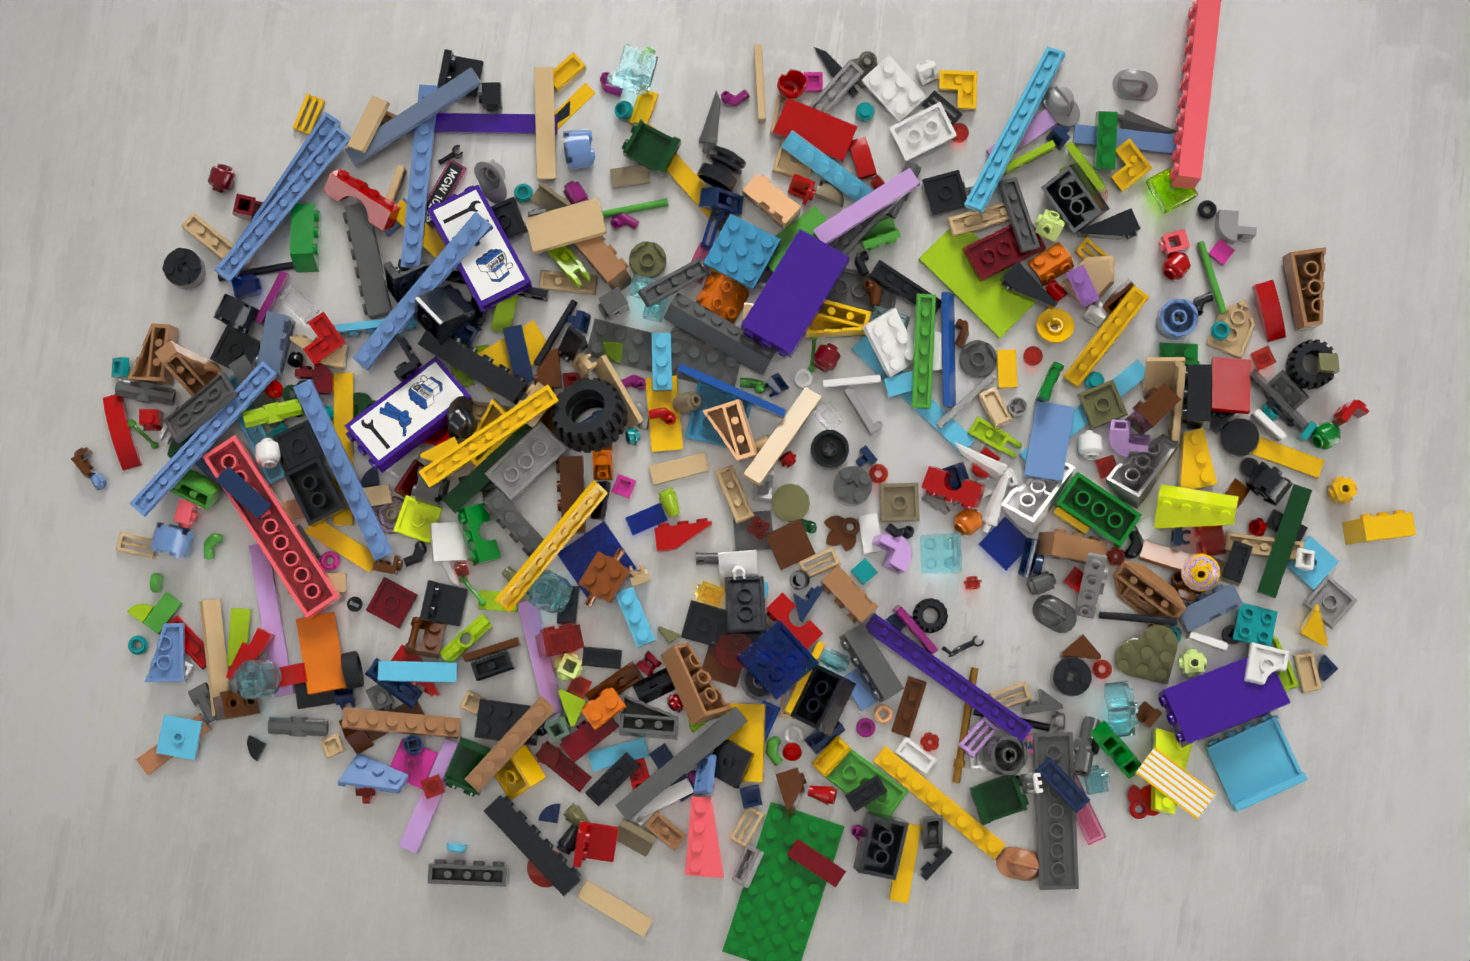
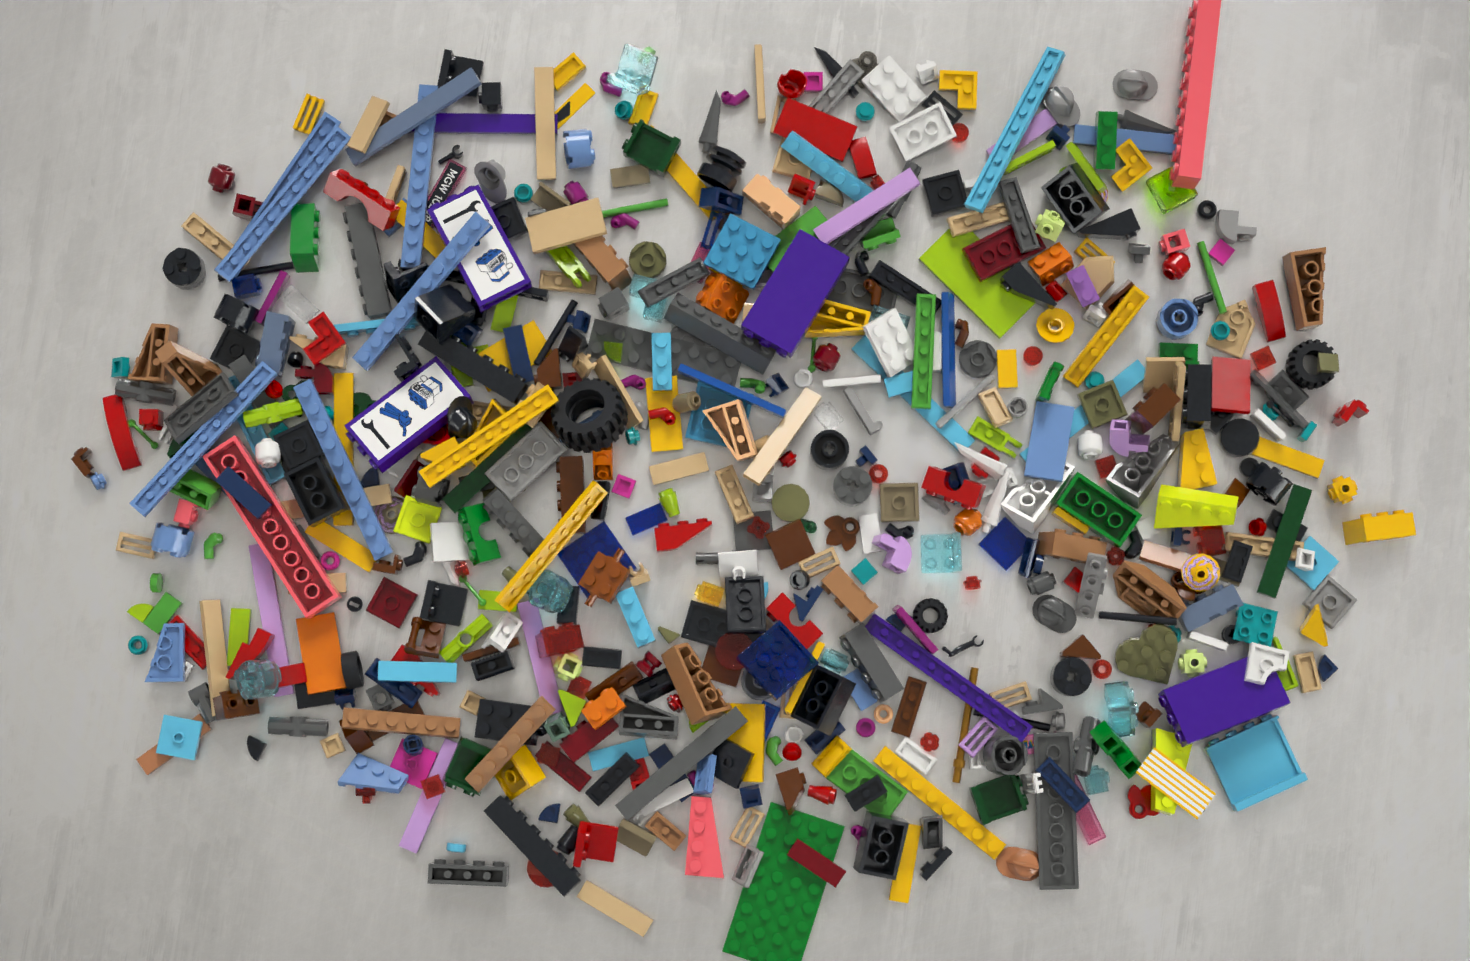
green head [1311,422,1341,450] -> none
none -> white panel [481,611,523,652]
none -> dark grey tile [1128,243,1151,263]

